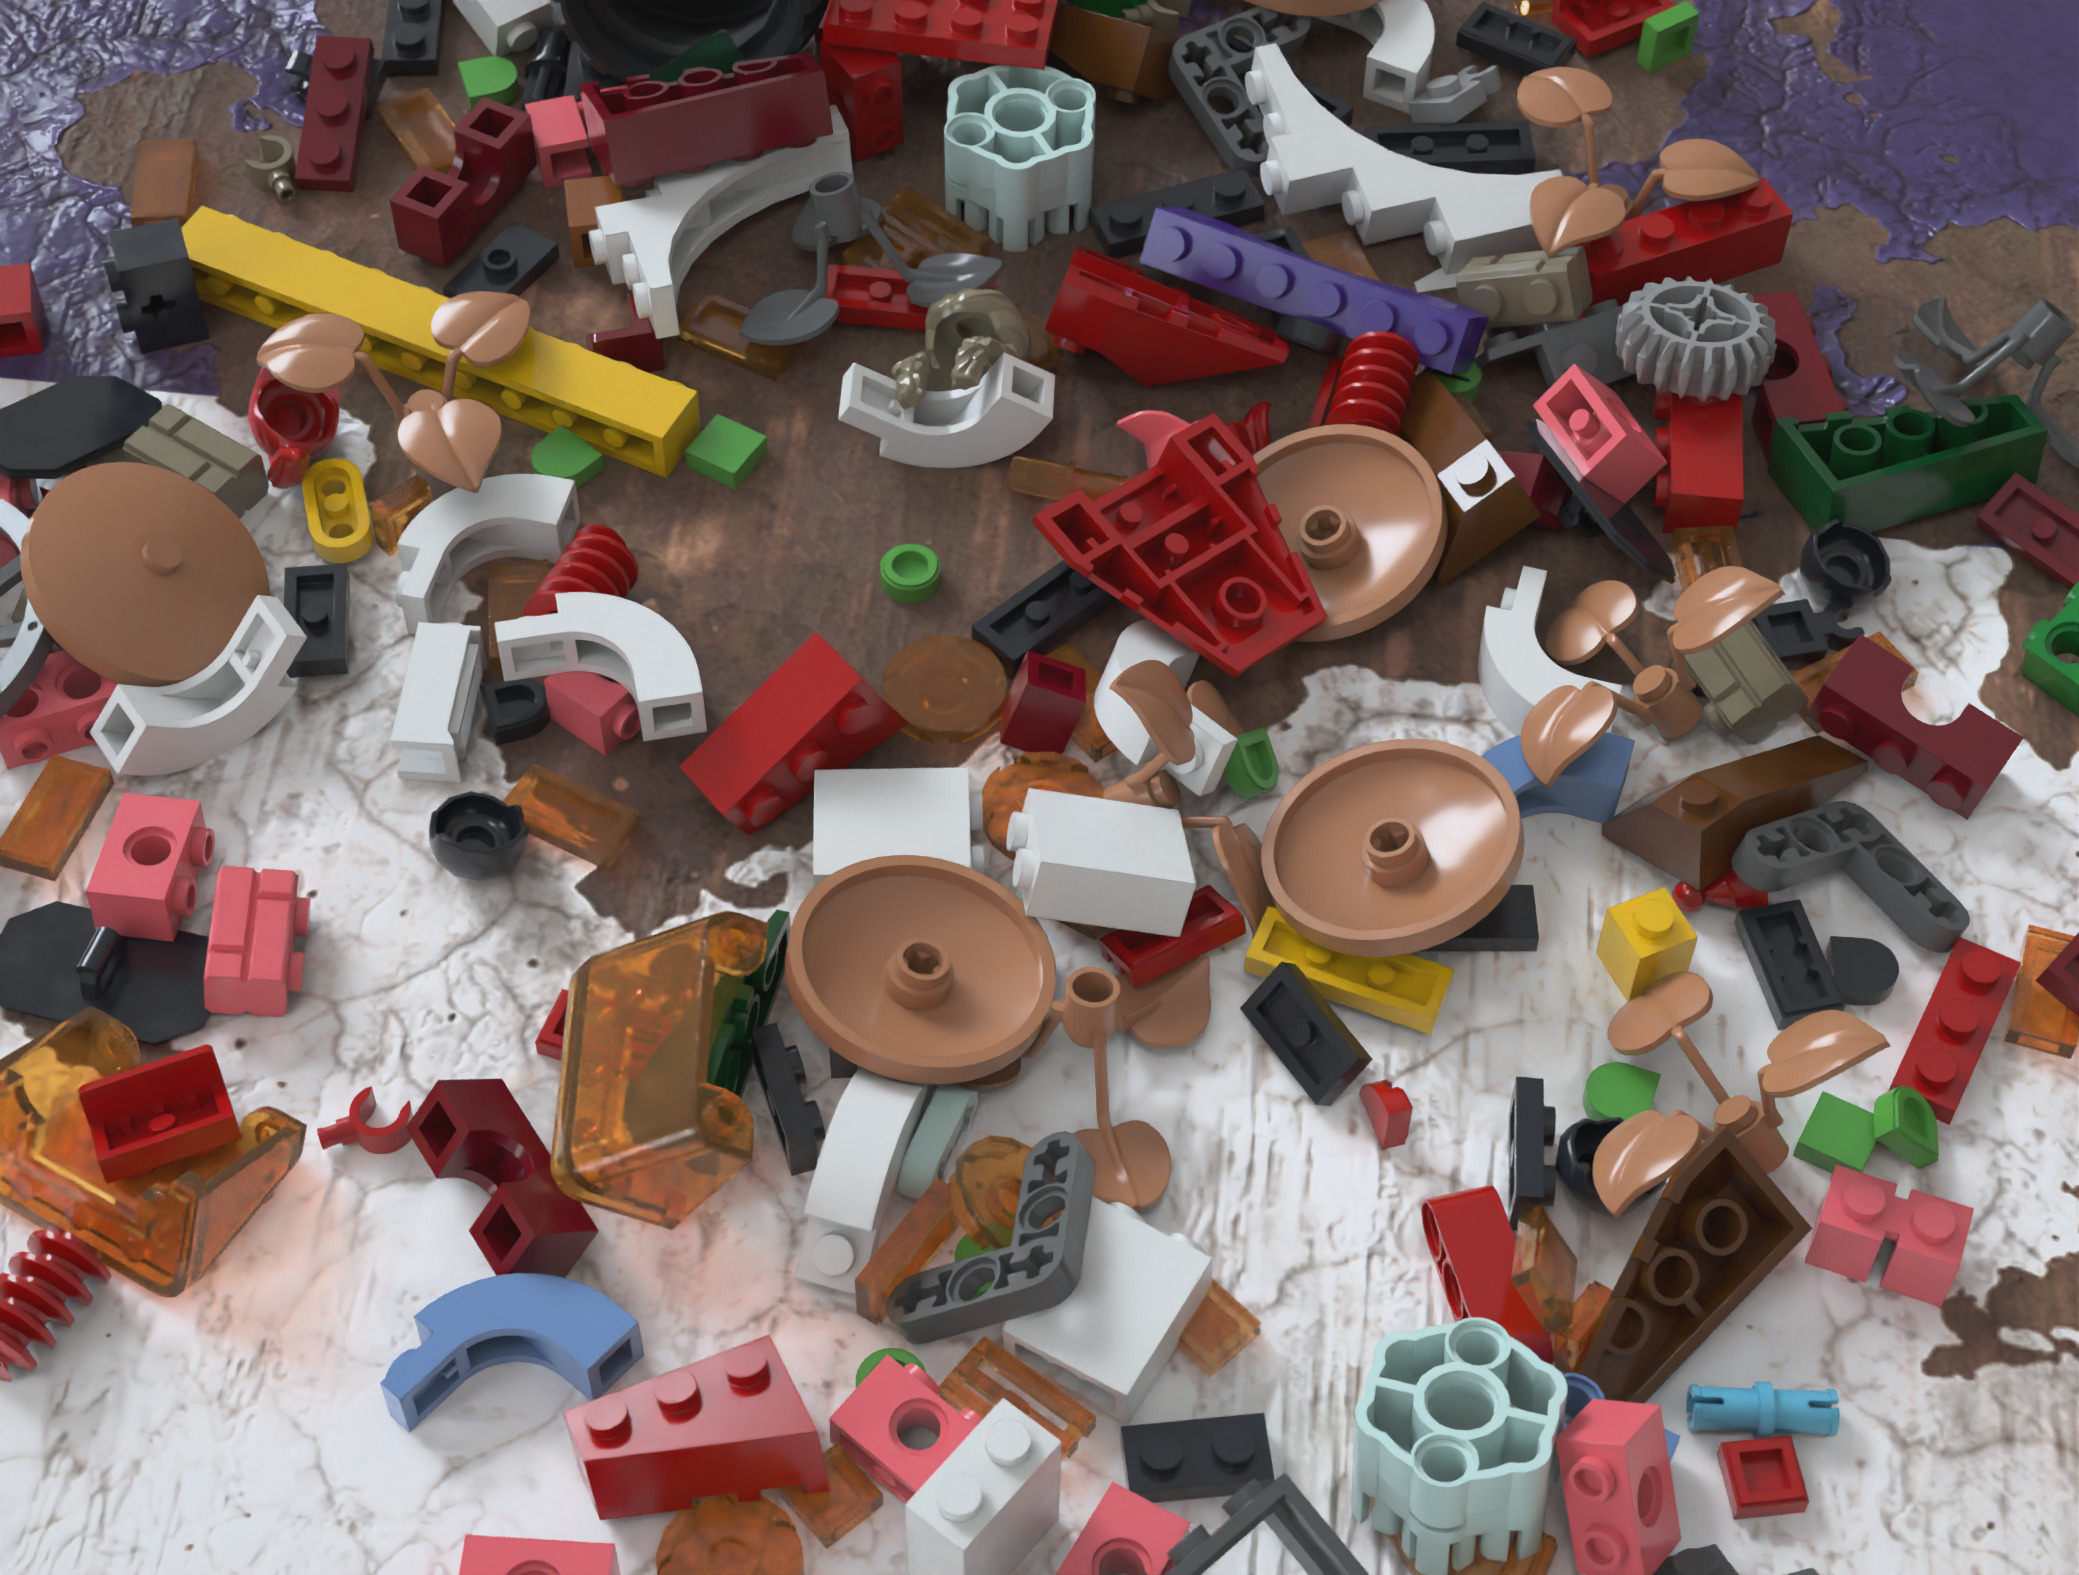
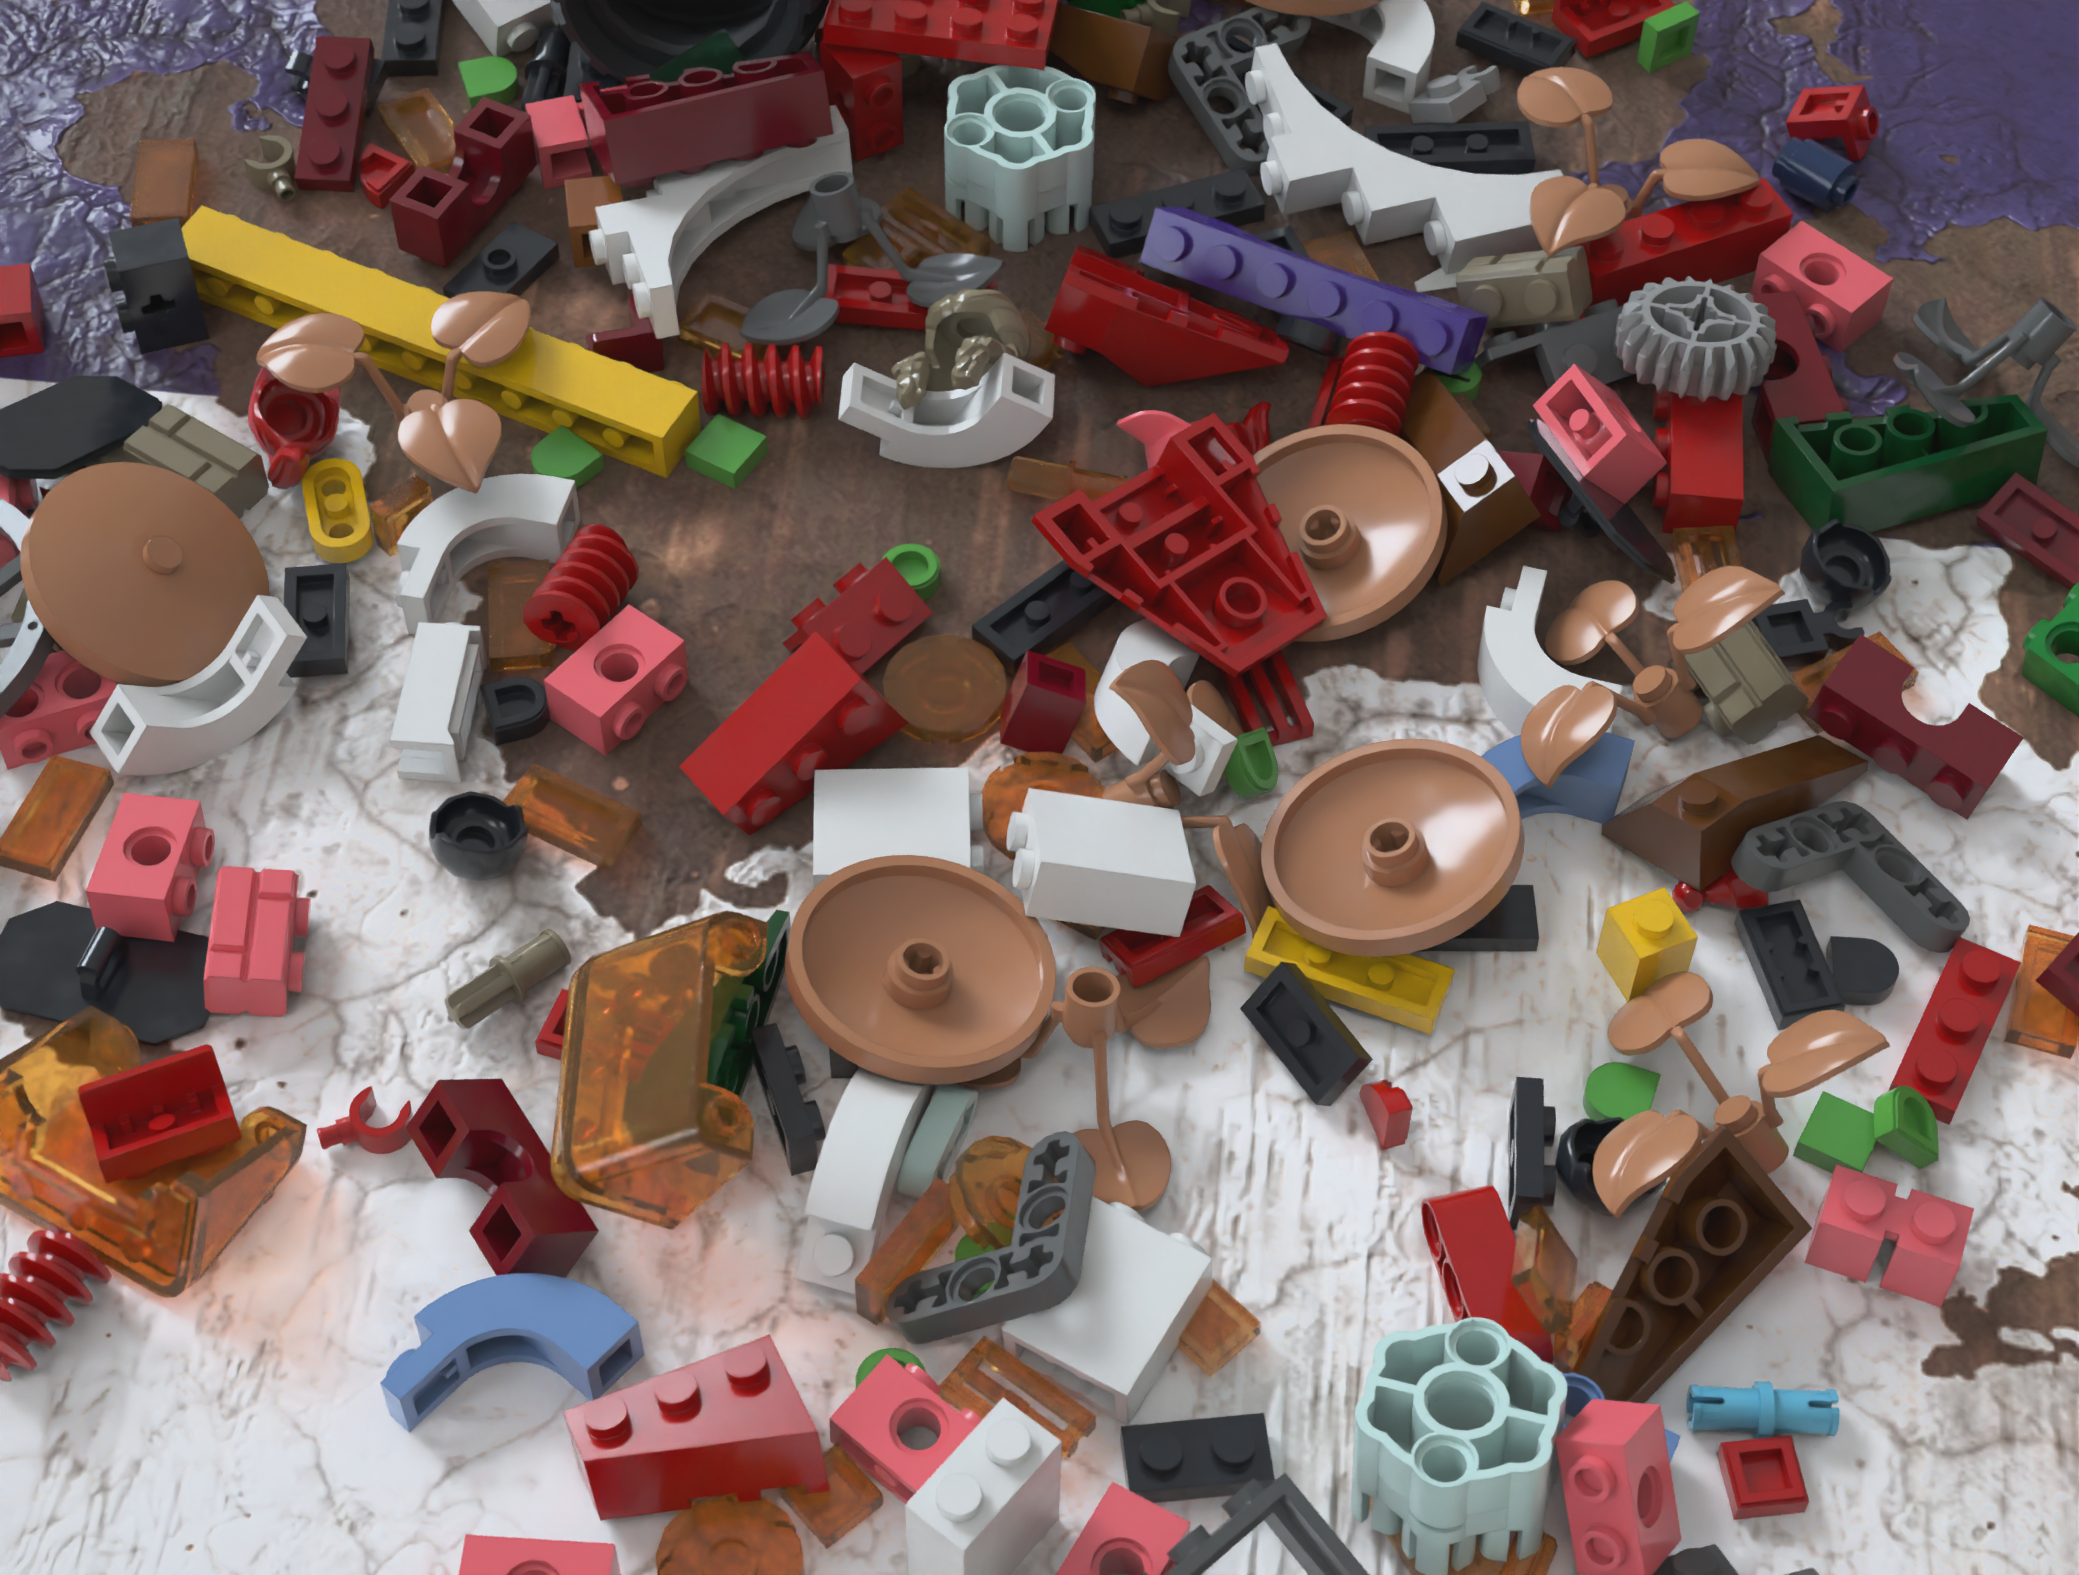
white arch [494,592,707,741] -> none
none -> red tile [359,143,415,210]
none -> dark tan axle [444,929,571,1029]
none -> red piece [702,342,825,420]
none -> red bracket [783,557,933,674]
none -> red tile [1216,650,1314,747]
none -> coral brick [1750,221,1893,353]
none -> dark blue brick [1772,137,1859,213]
none -> red bracket [1785,85,1879,161]

